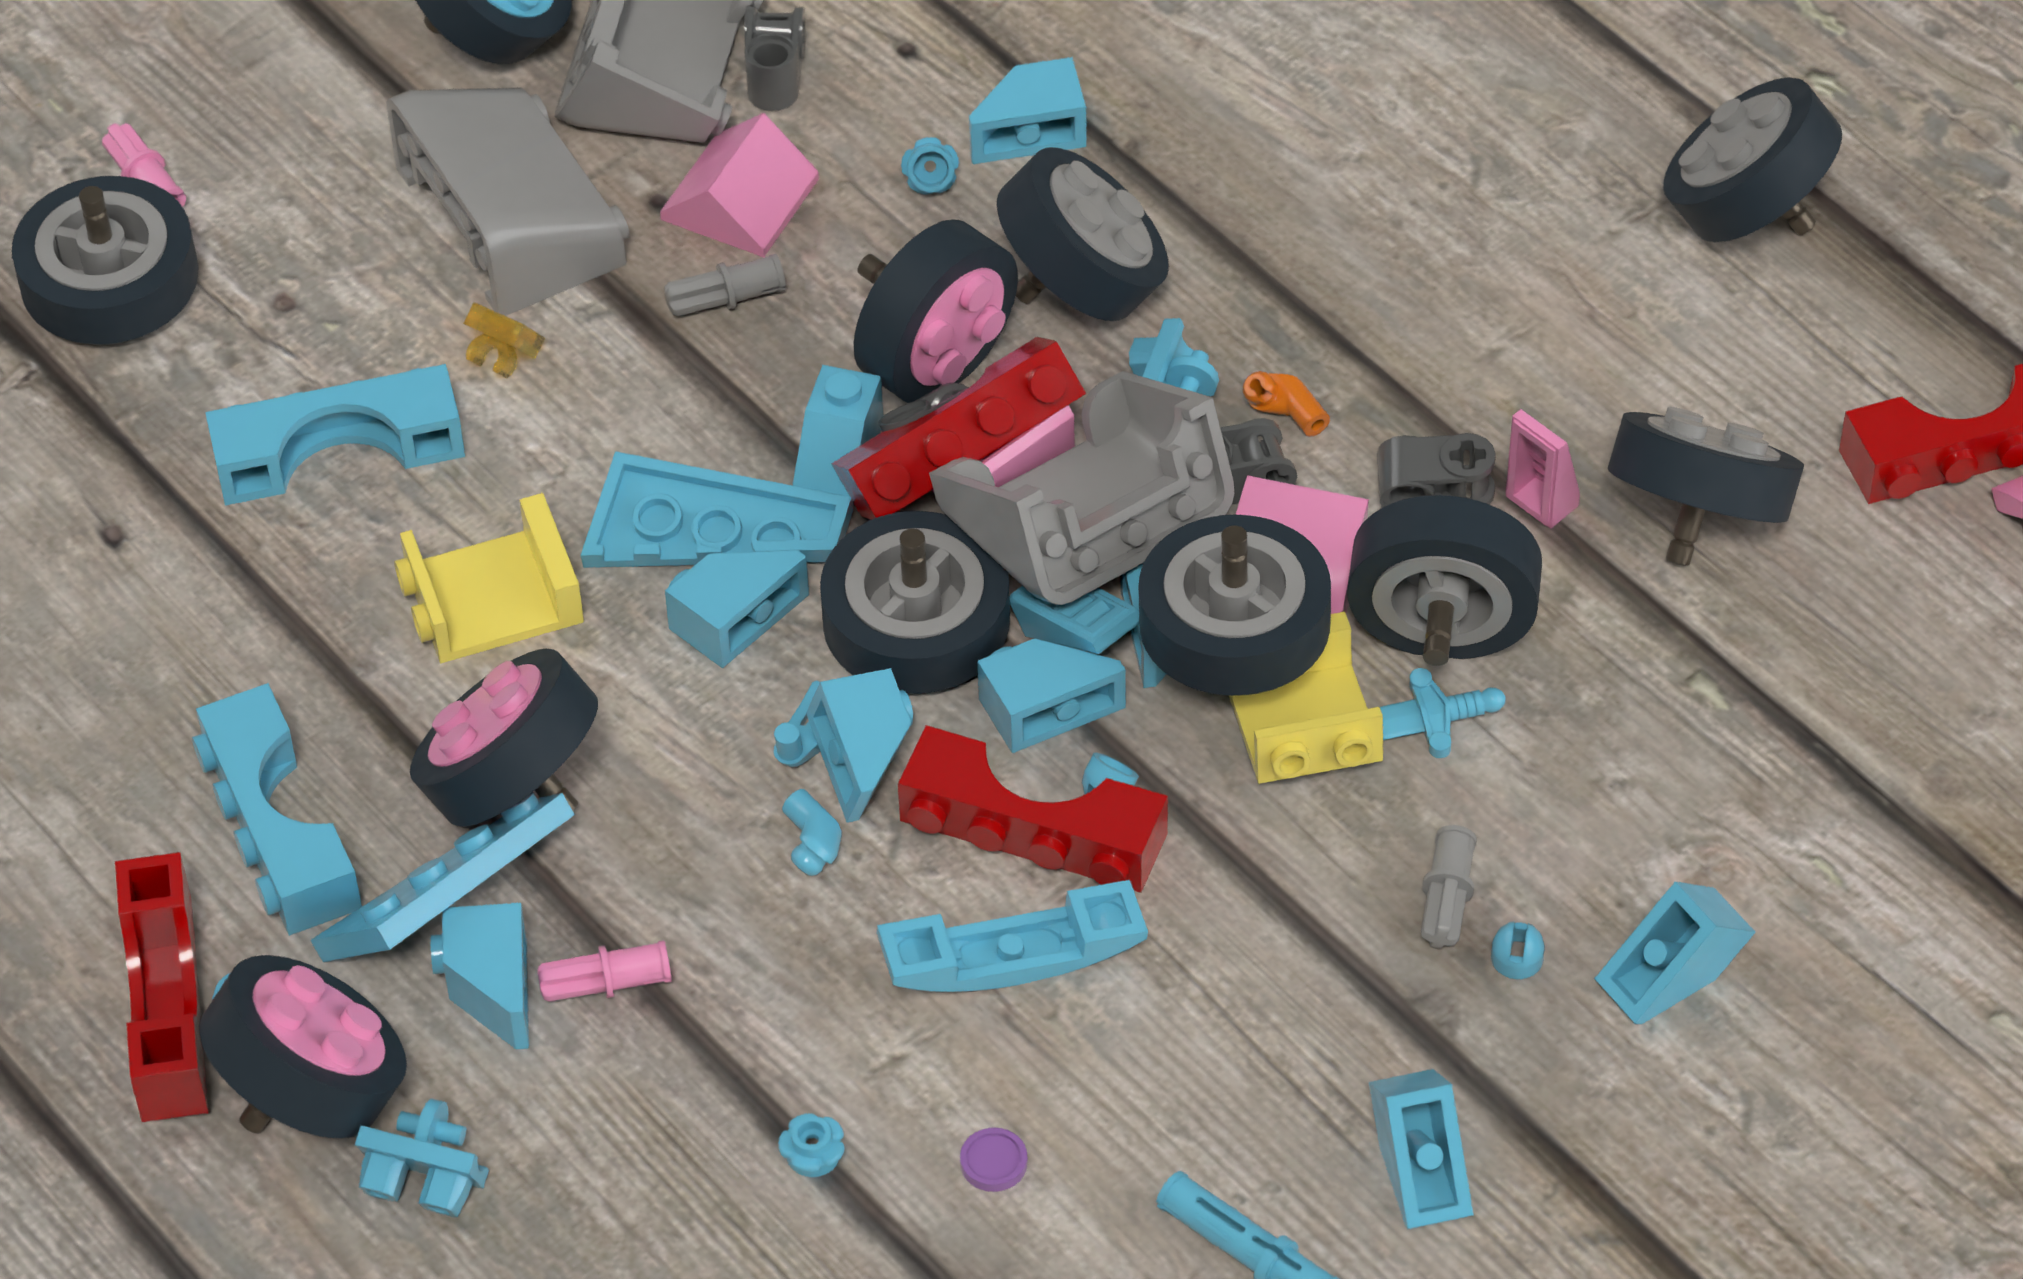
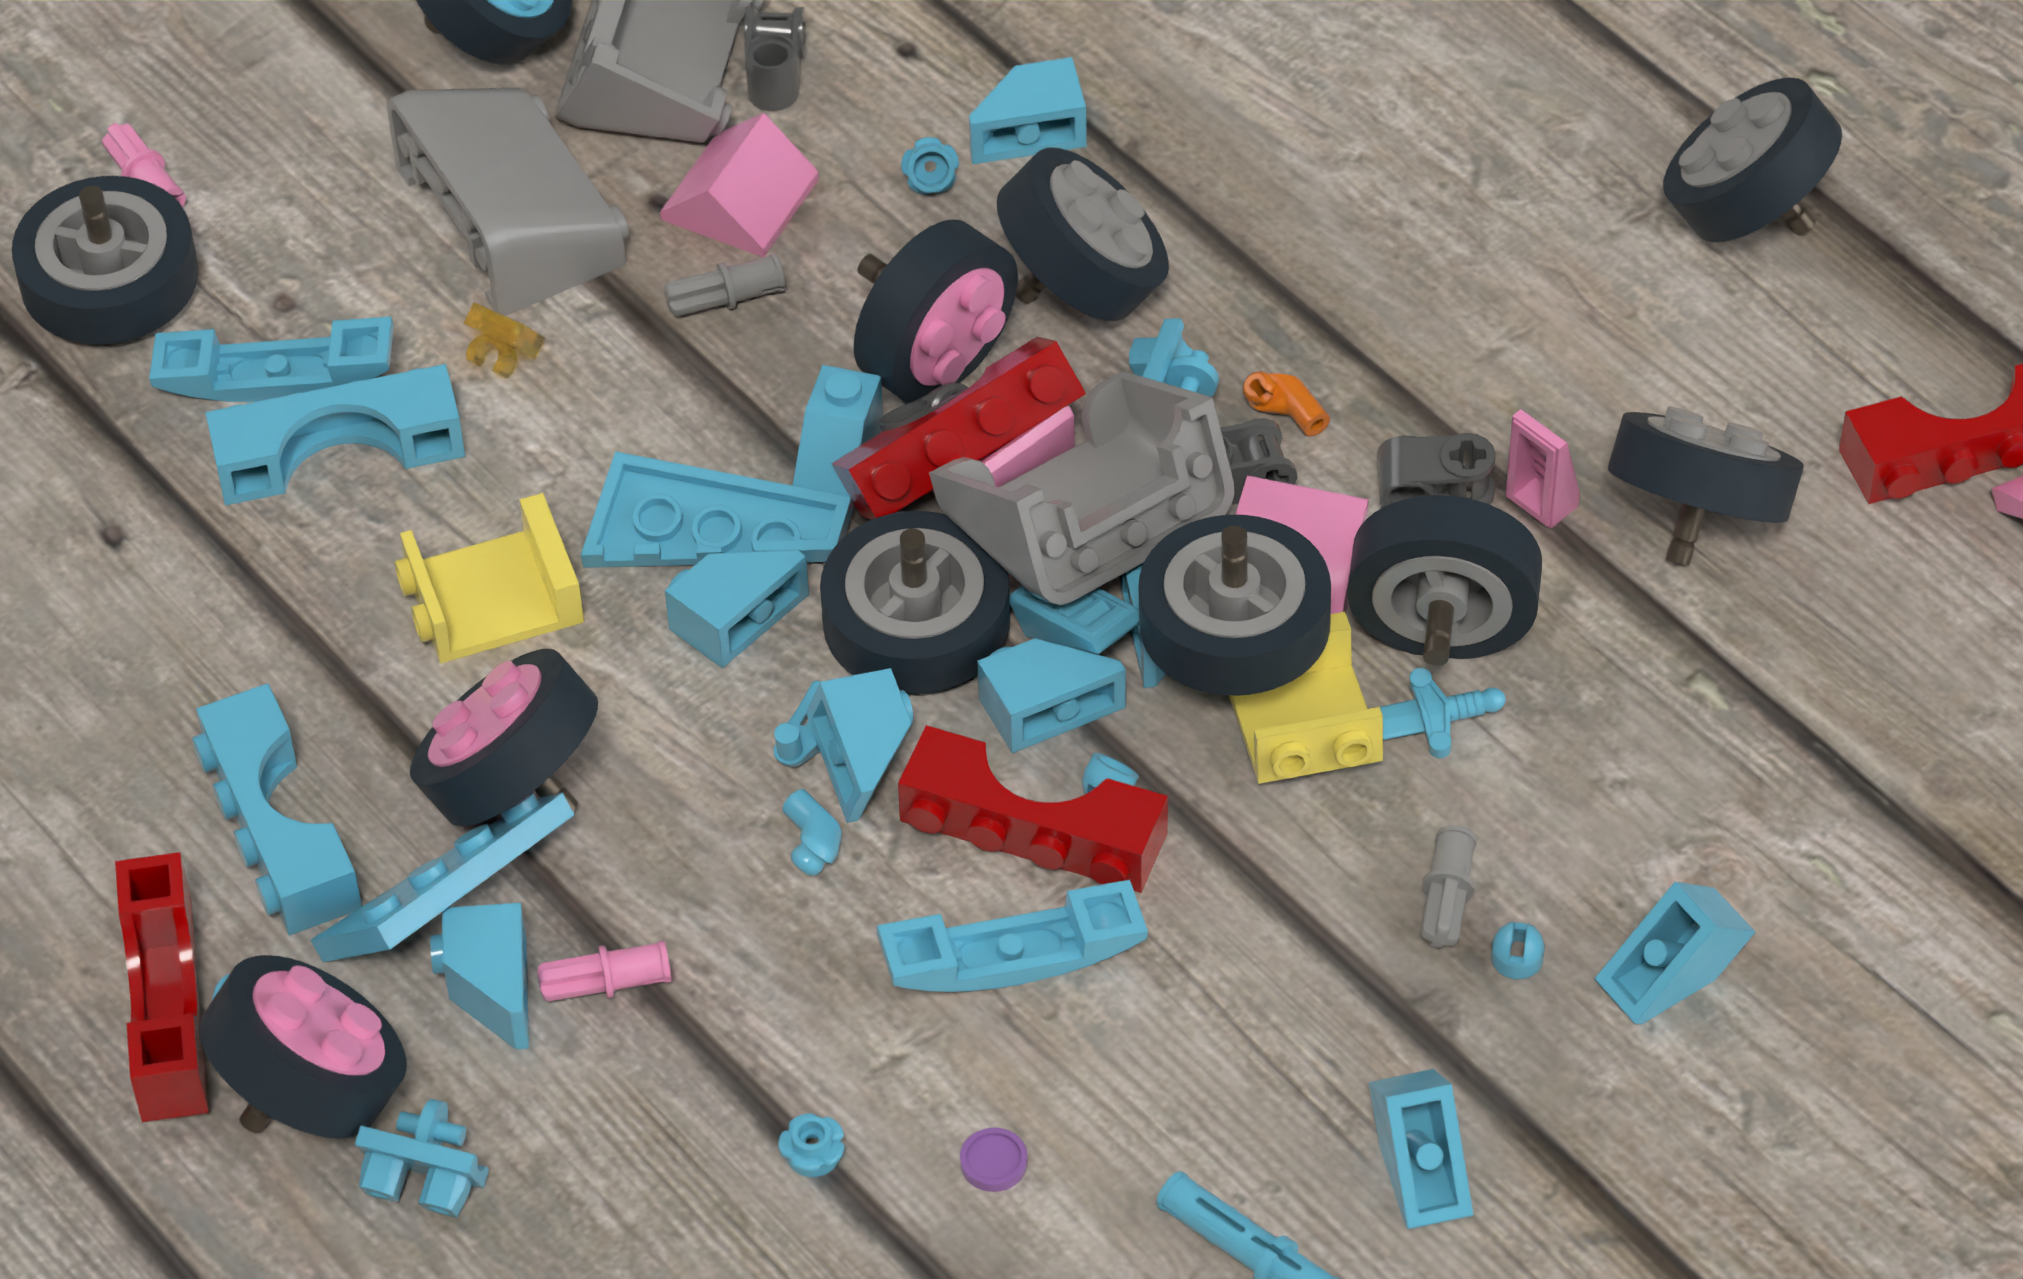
none -> medium azure slope [149,316,394,402]

